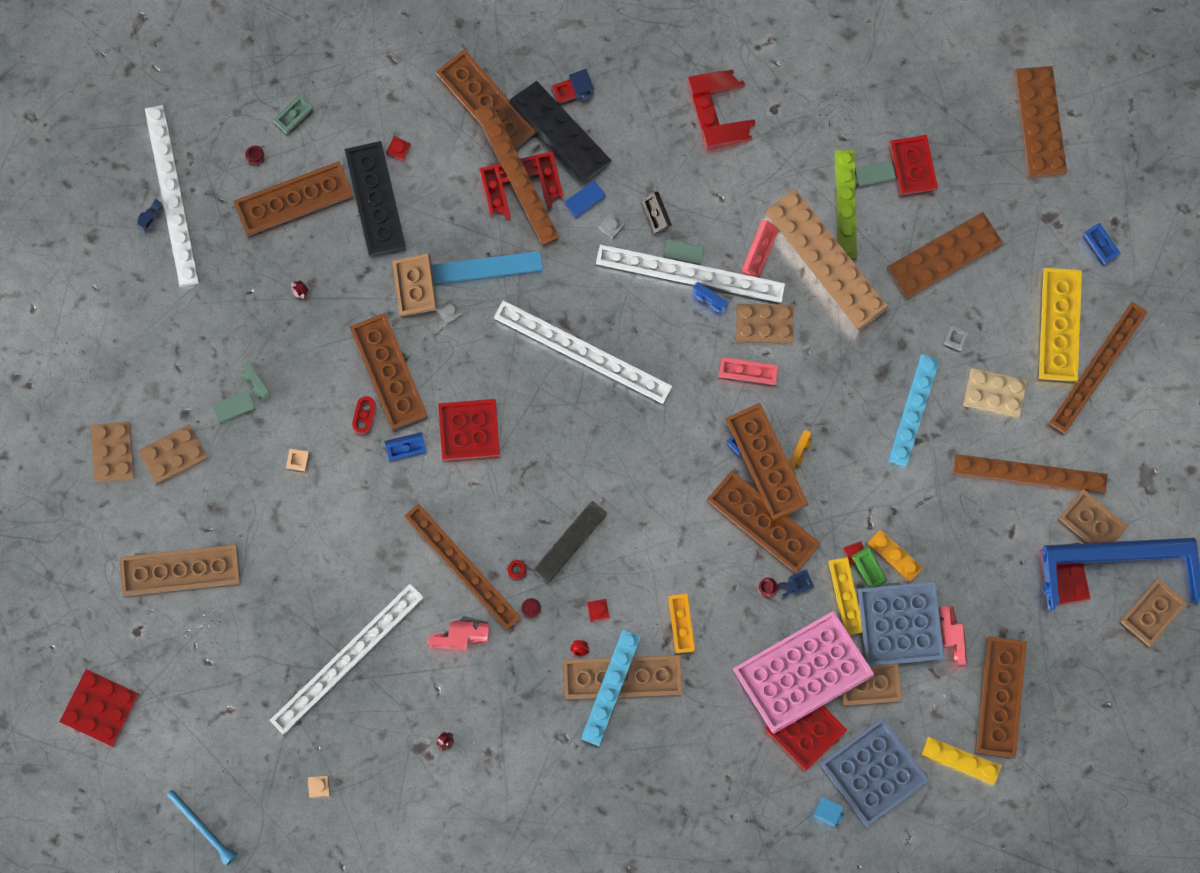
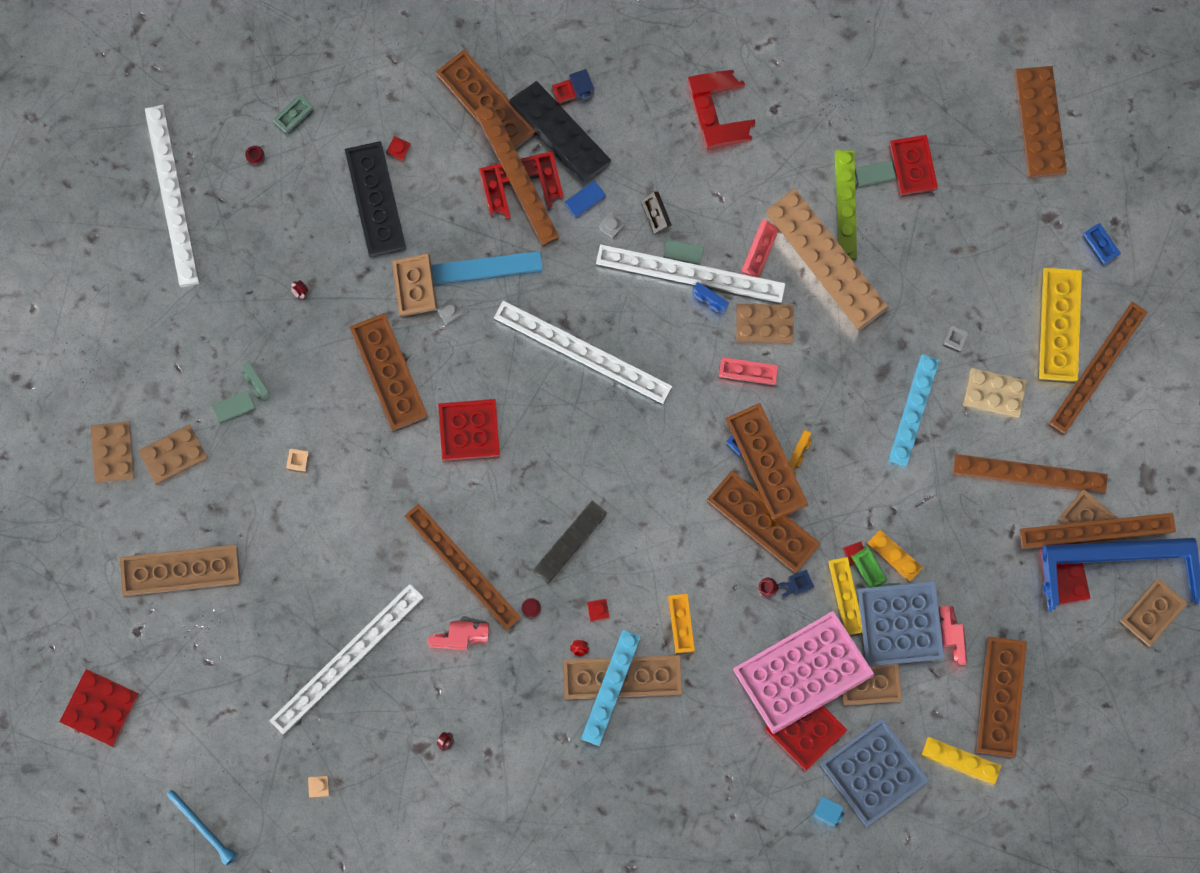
dark blue plate [137,199,164,233] -> none
dark orange plate [234,161,353,237] -> none
red plate [352,396,376,435] -> none
blue plate [384,432,427,461] -> none
red plate [507,560,527,579] -> none
dark orange plate [887,212,1003,300] -> none
none -> dark orange plate [1019,513,1176,549]

